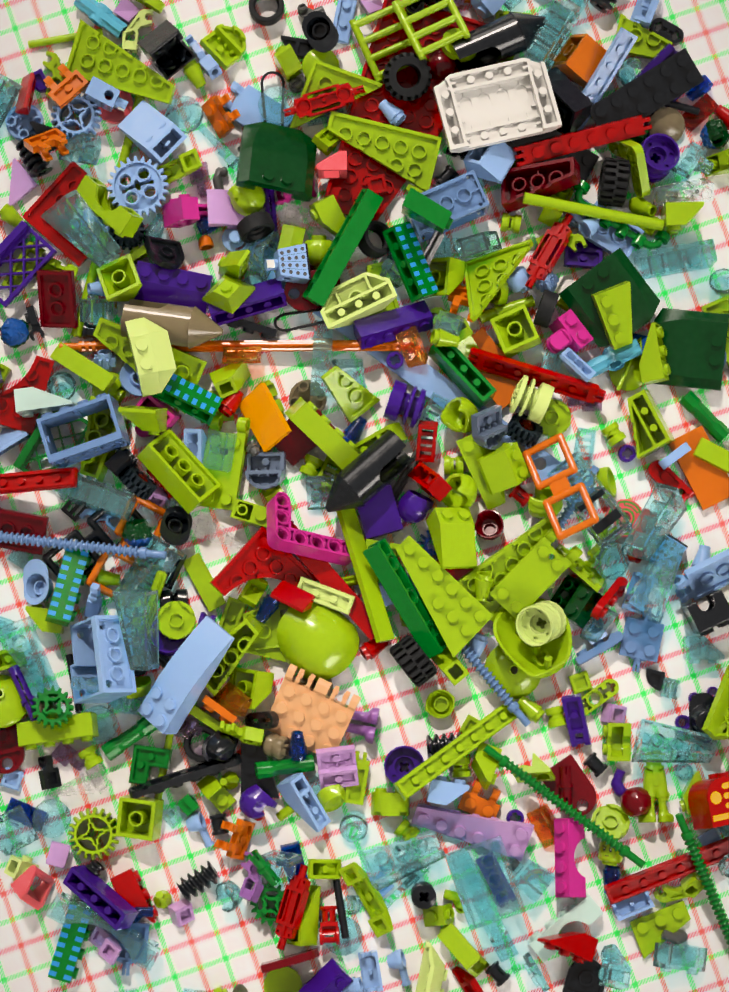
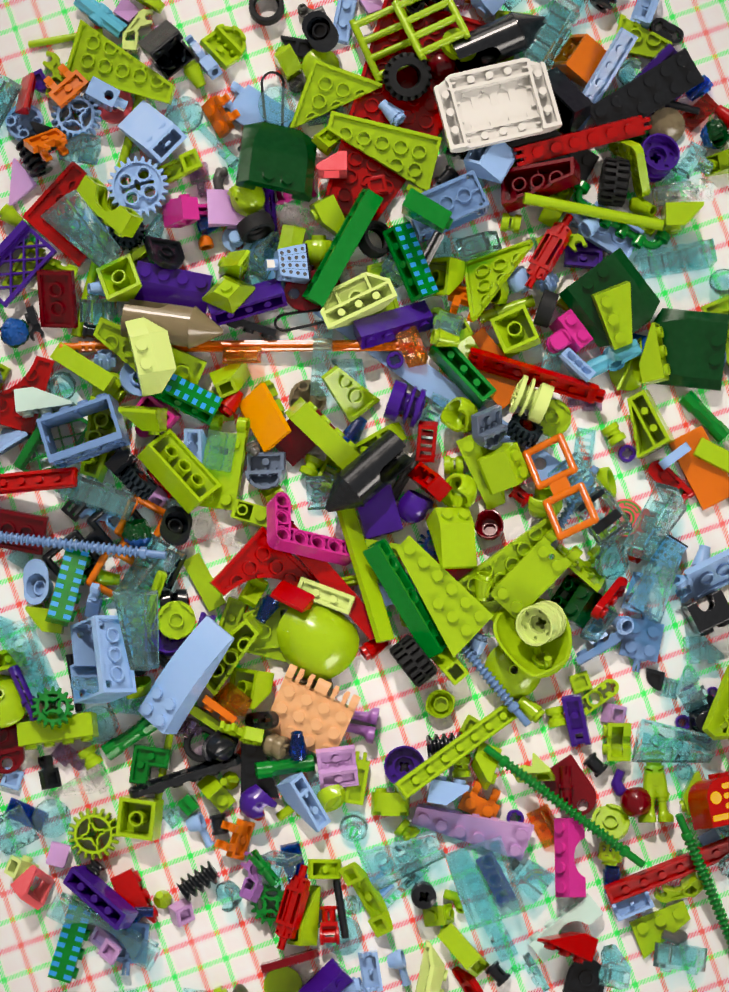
red piece [283,83,365,119] -> none
none -> light blue cone [610,615,634,635]
none -> clear light blue slope [676,665,708,714]

